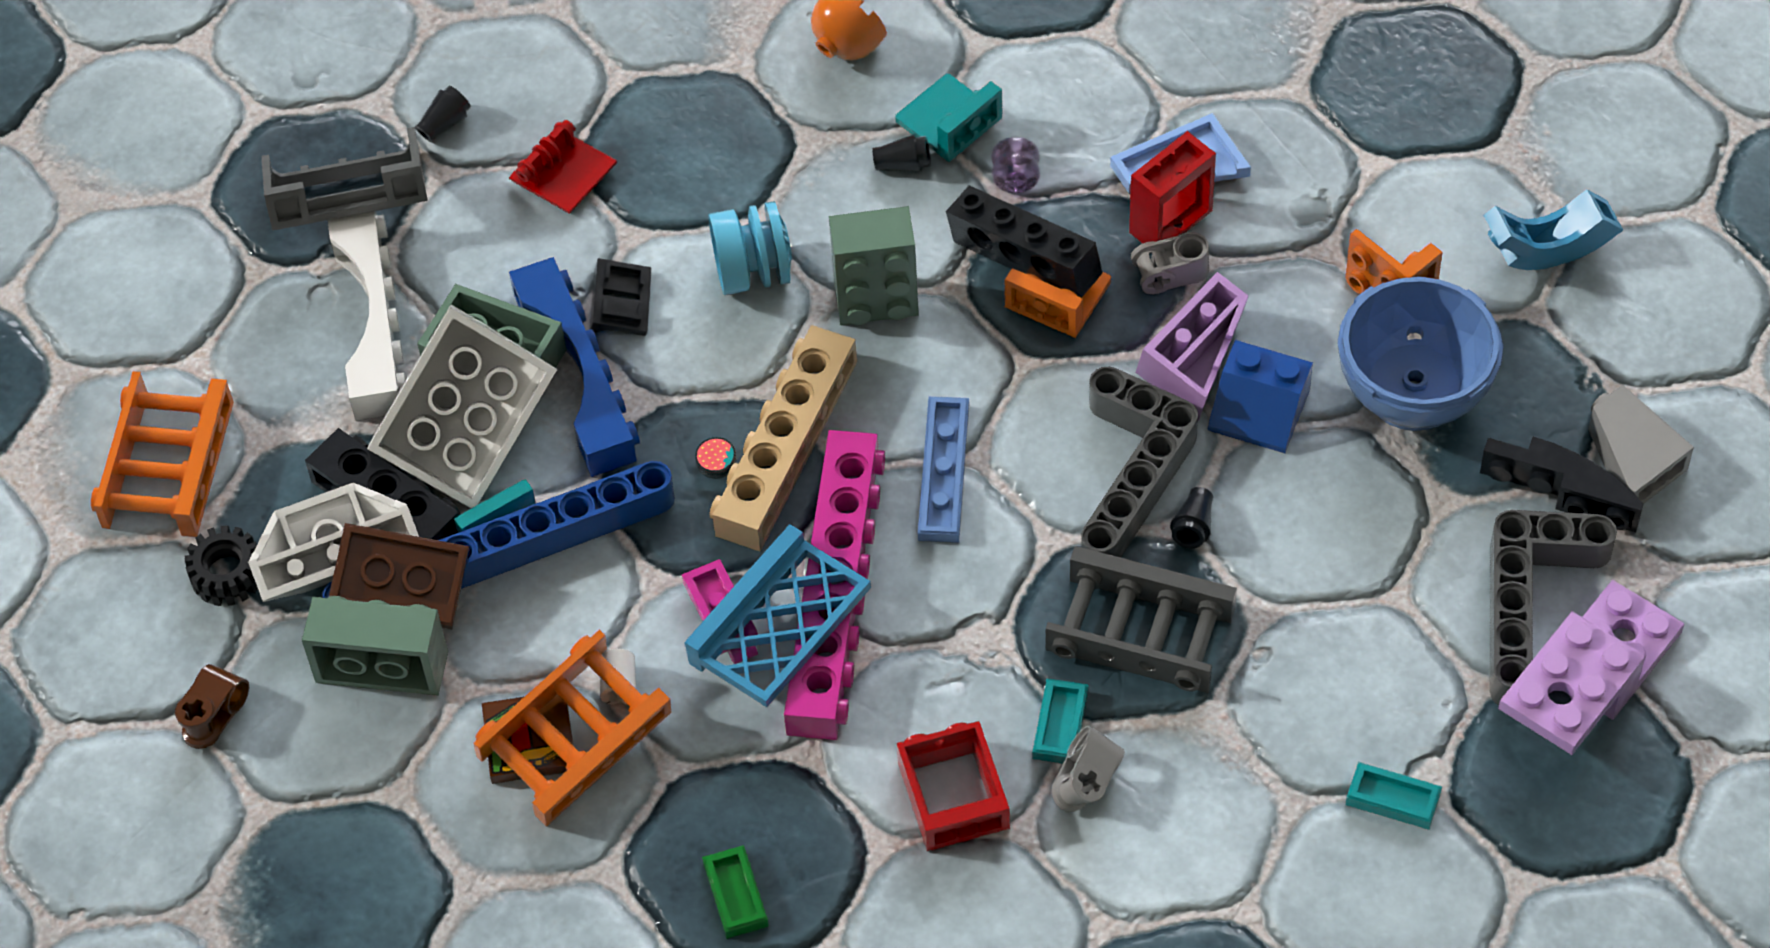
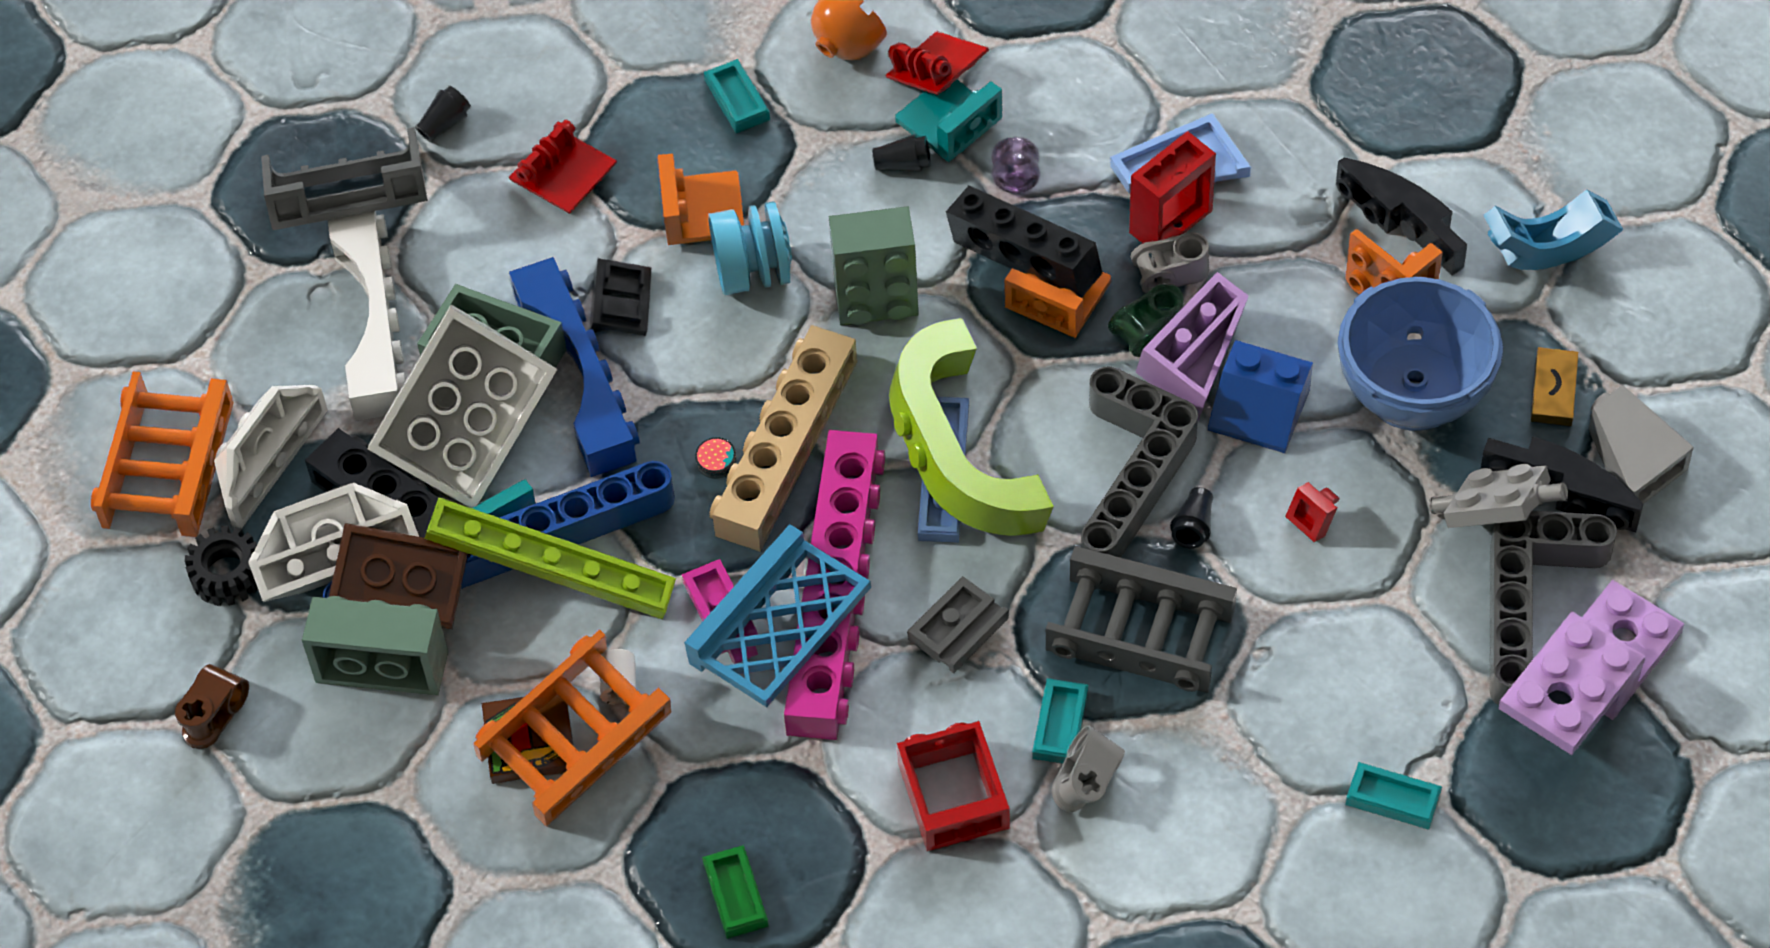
none -> white wedge [214,385,328,529]
none -> lime tile [424,497,676,620]
none -> orange bracket [658,153,744,245]
none -> teal tile [703,59,771,133]
none -> red hinge [886,31,989,95]
none -> lime arch [889,318,1054,536]
none -> dark grey plate [907,576,1009,673]
none -> clear green piece [1108,283,1184,357]
none -> red tile [1285,482,1340,542]
none -> black slope [1336,157,1467,276]
none -> light grey plate [1429,464,1568,528]
none -> pearl gold tile [1531,347,1579,426]

